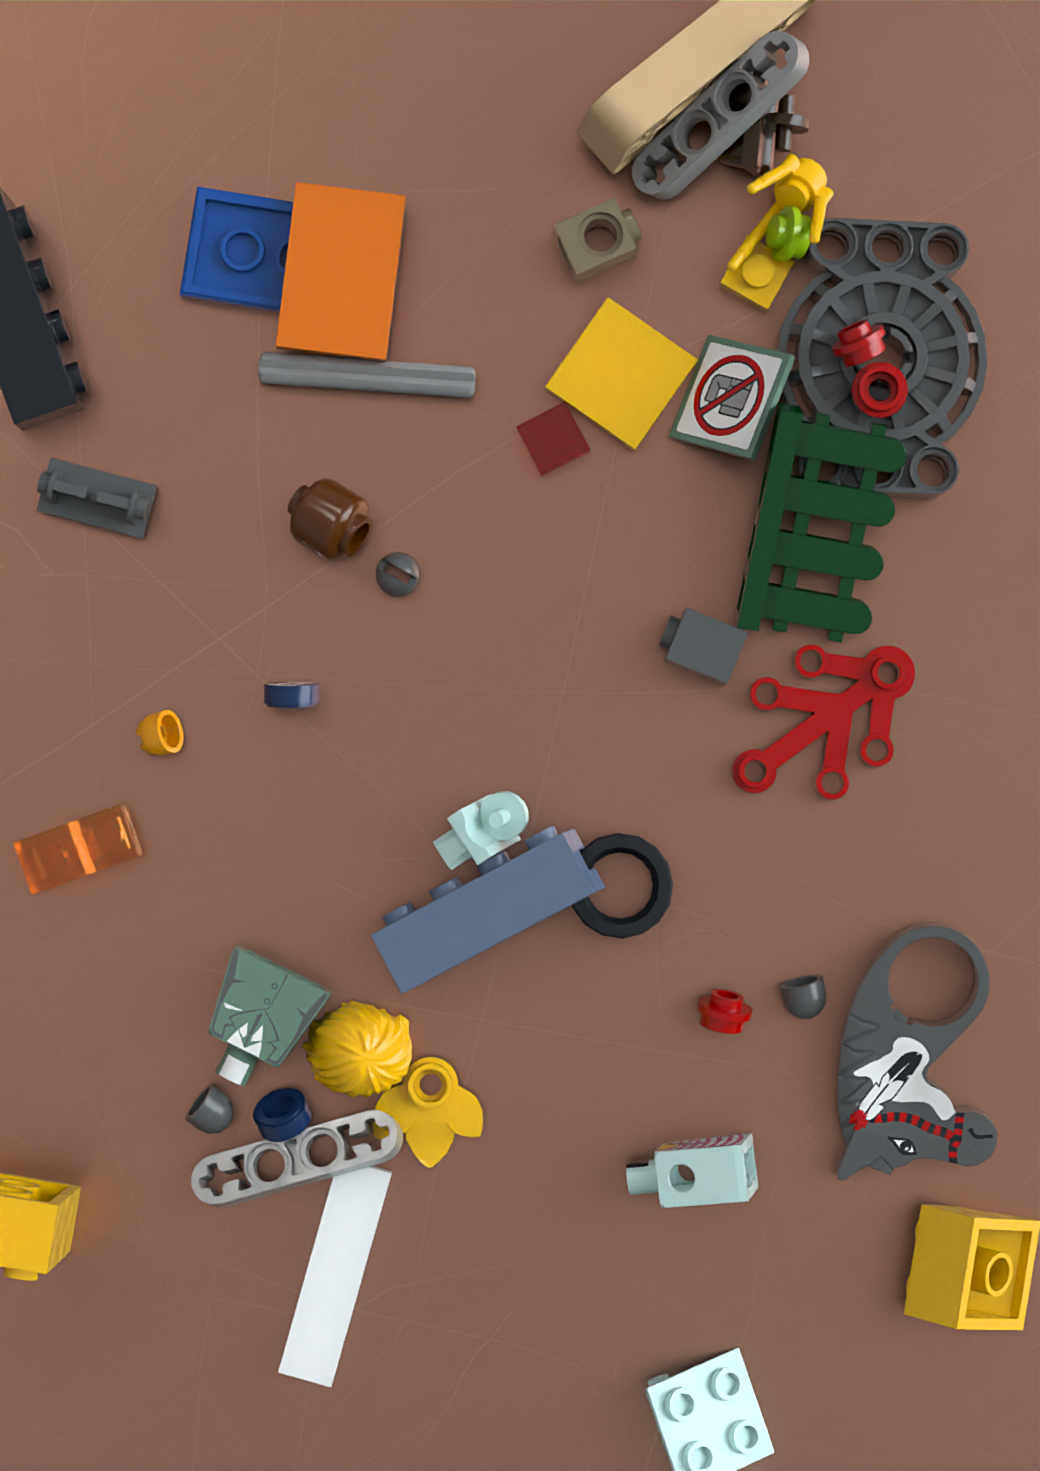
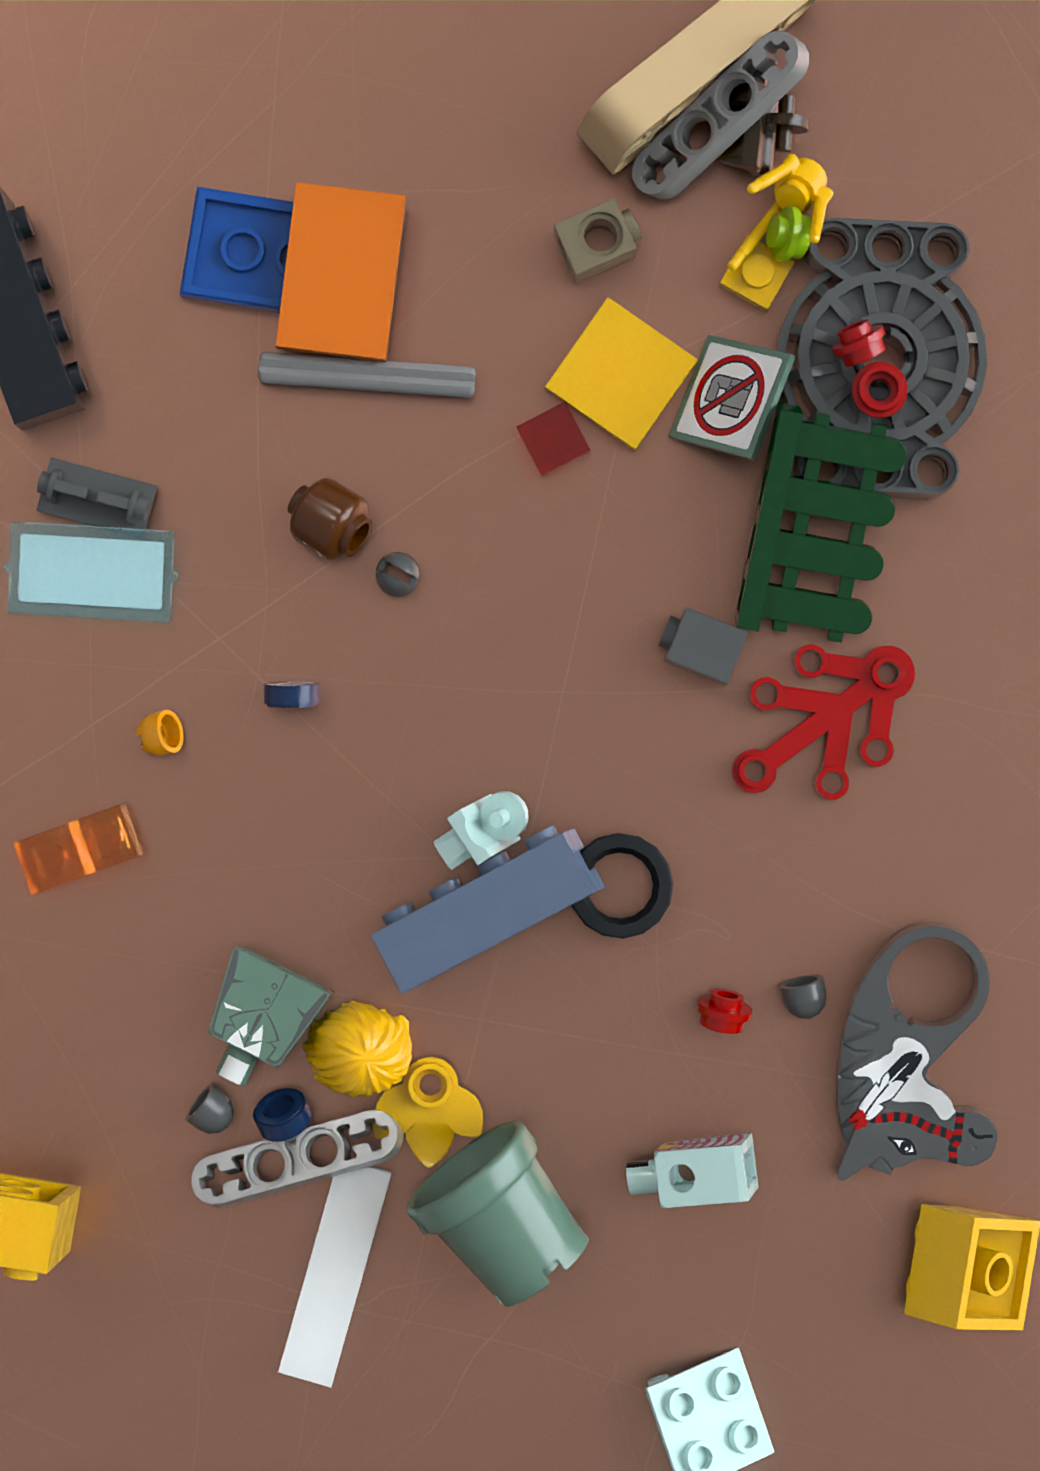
none -> clear light blue piece [4,521,178,622]
none -> sand green piece [407,1121,589,1307]

